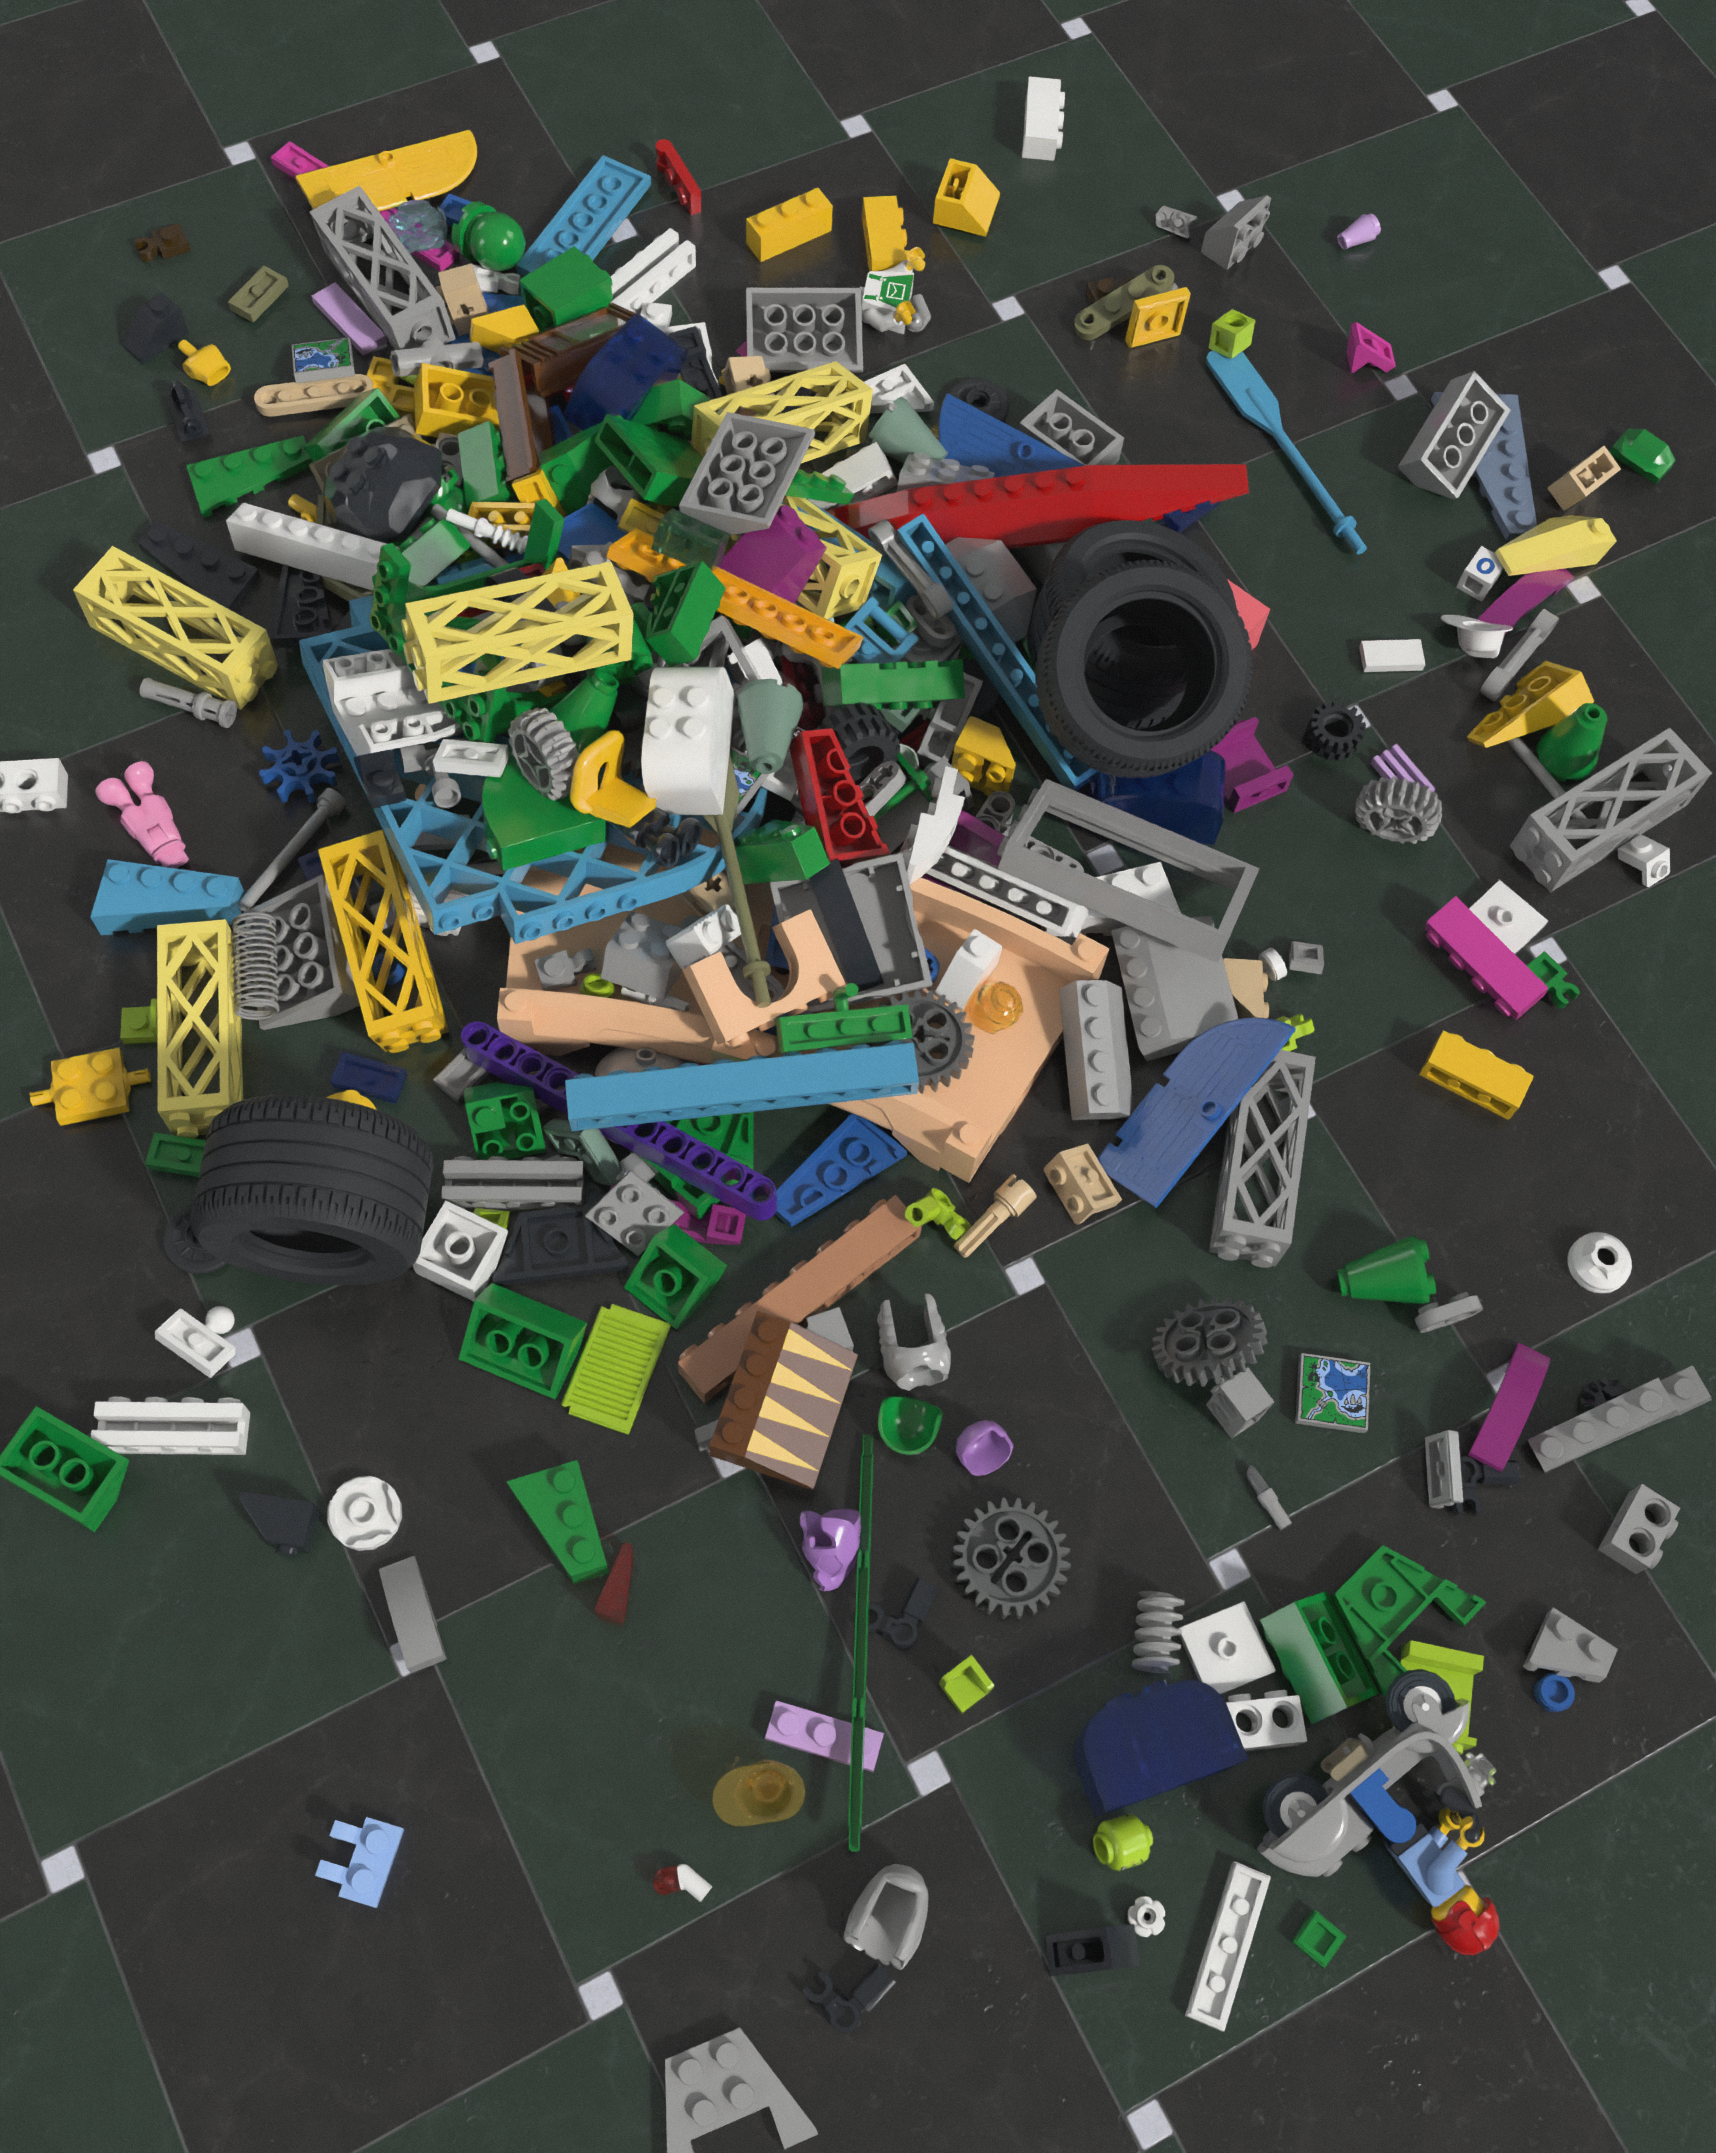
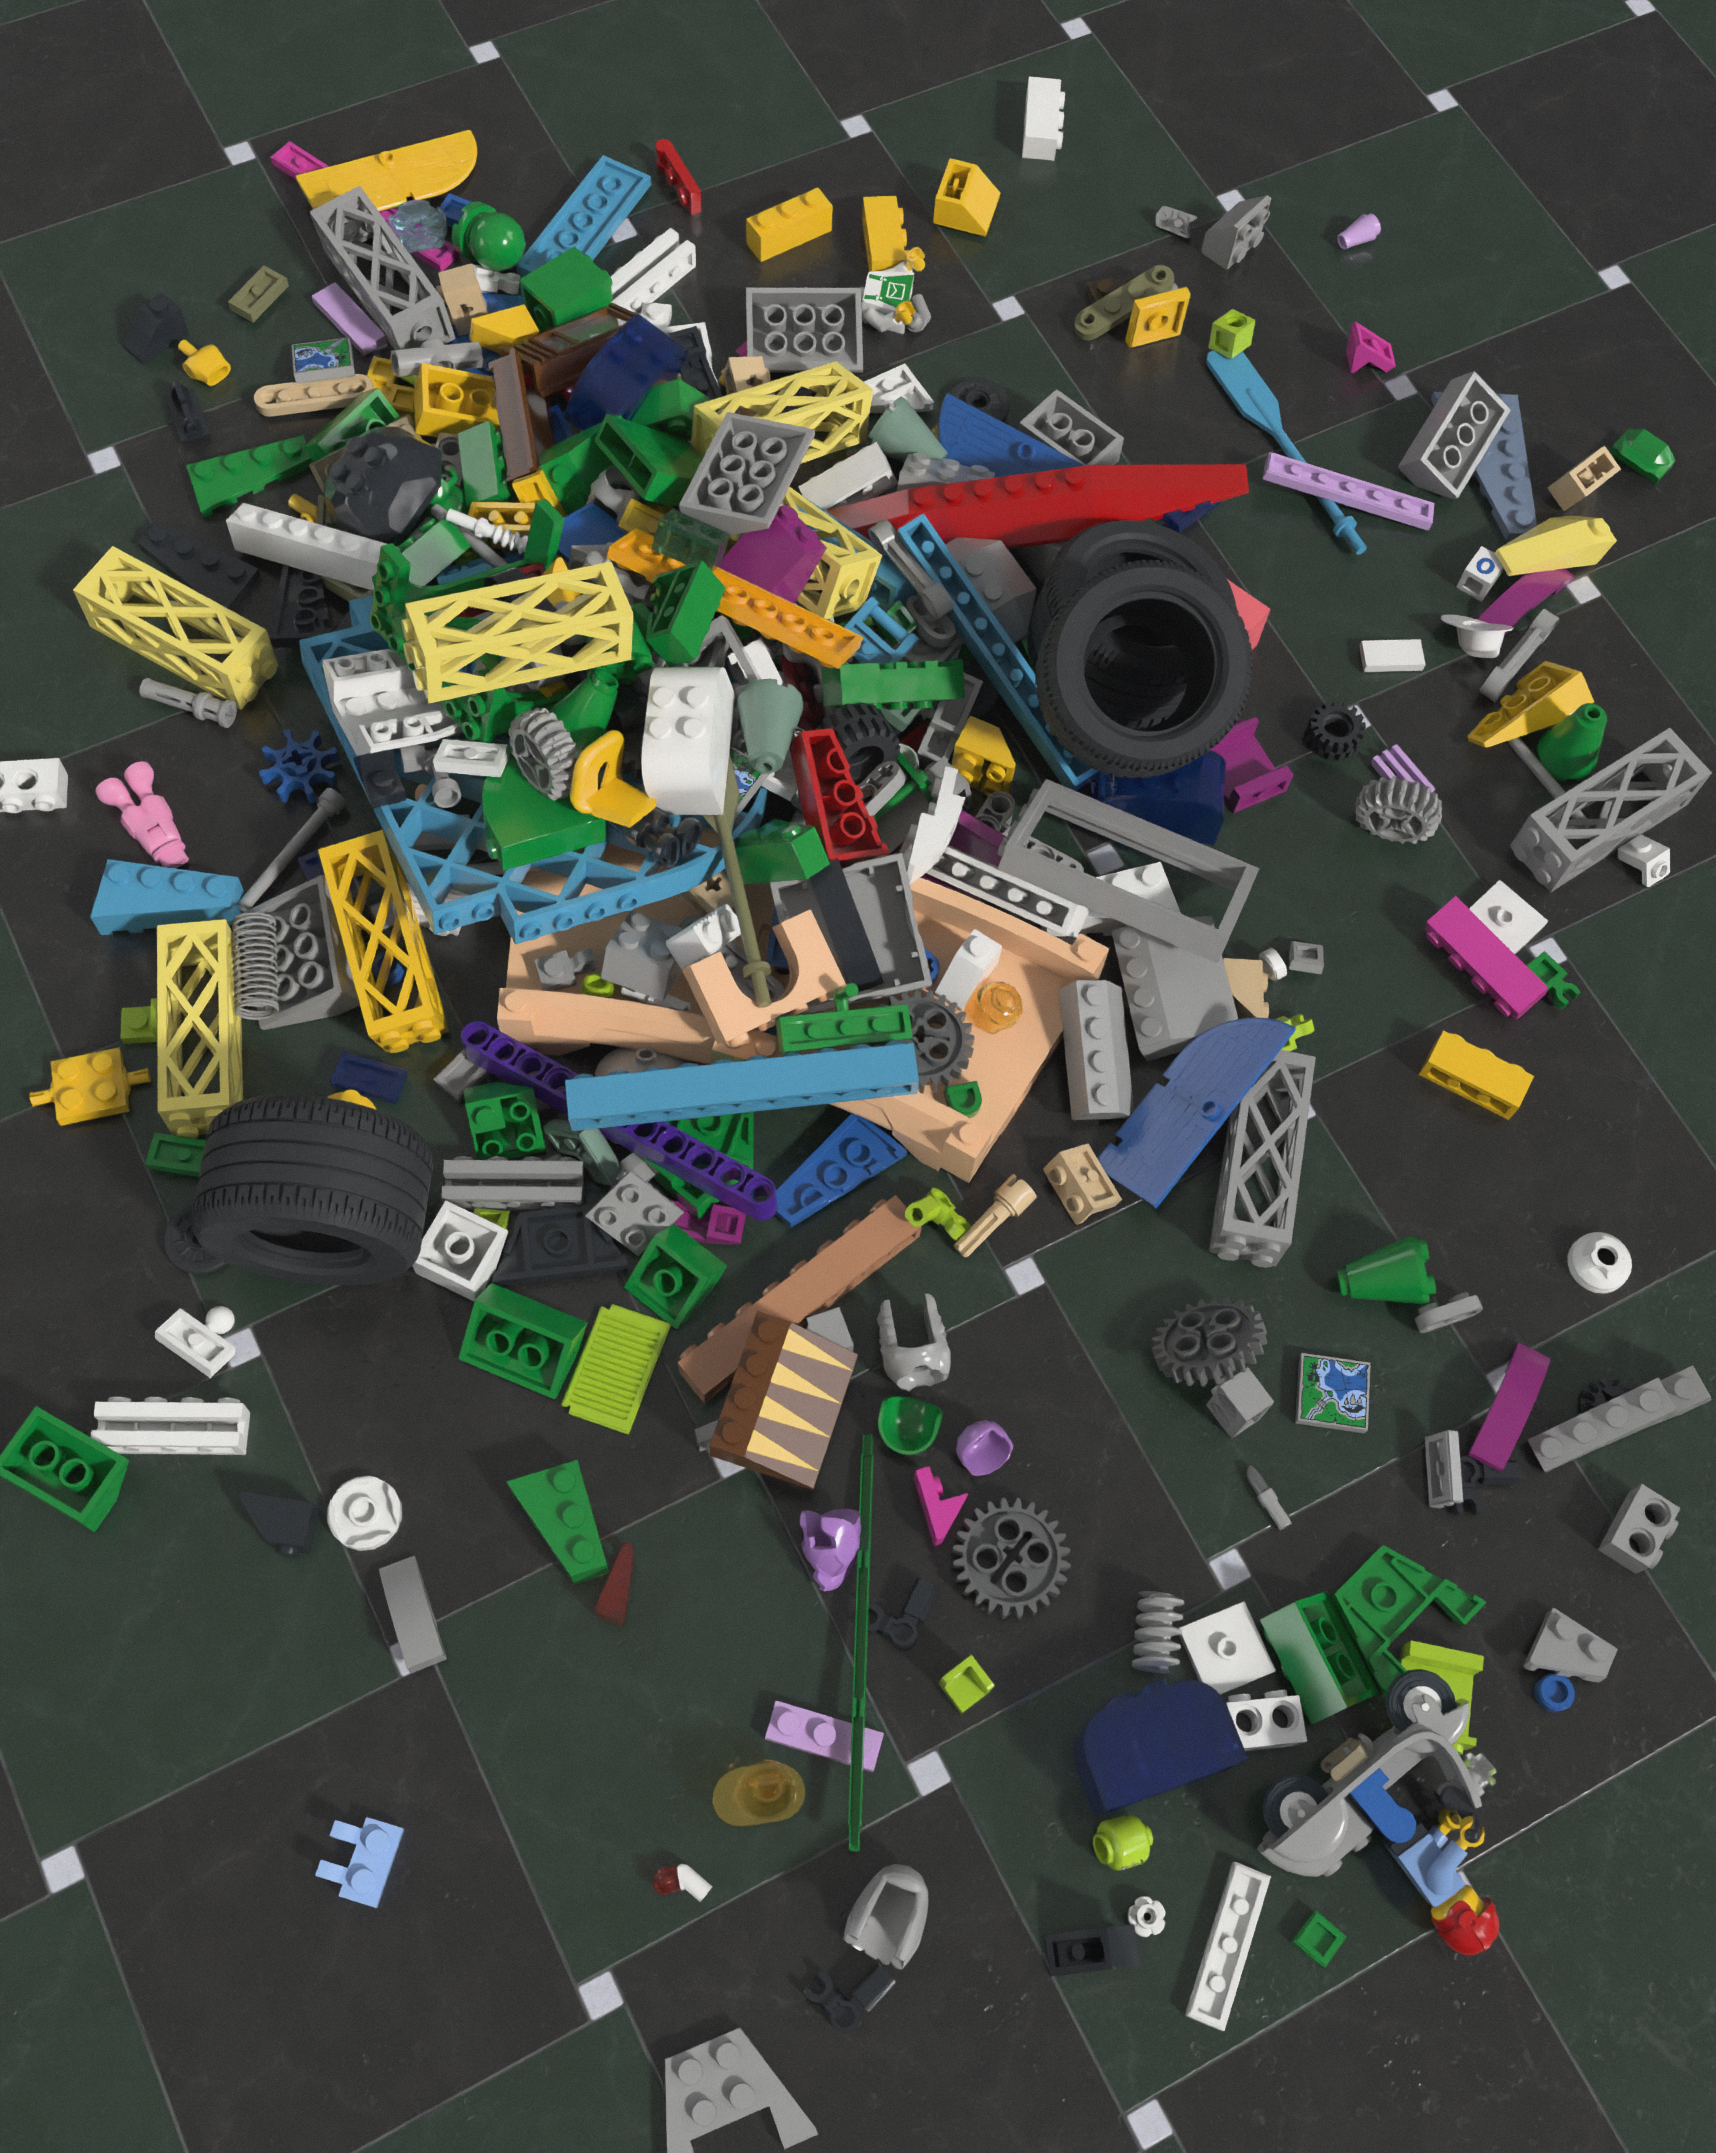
dark brown plate [134,223,191,262] -> none
green plate [785,469,854,505] -> none
none -> dark pink slope [913,1466,968,1547]
none -> green tile [943,1081,982,1118]
none -> lavender tile [1263,452,1434,530]

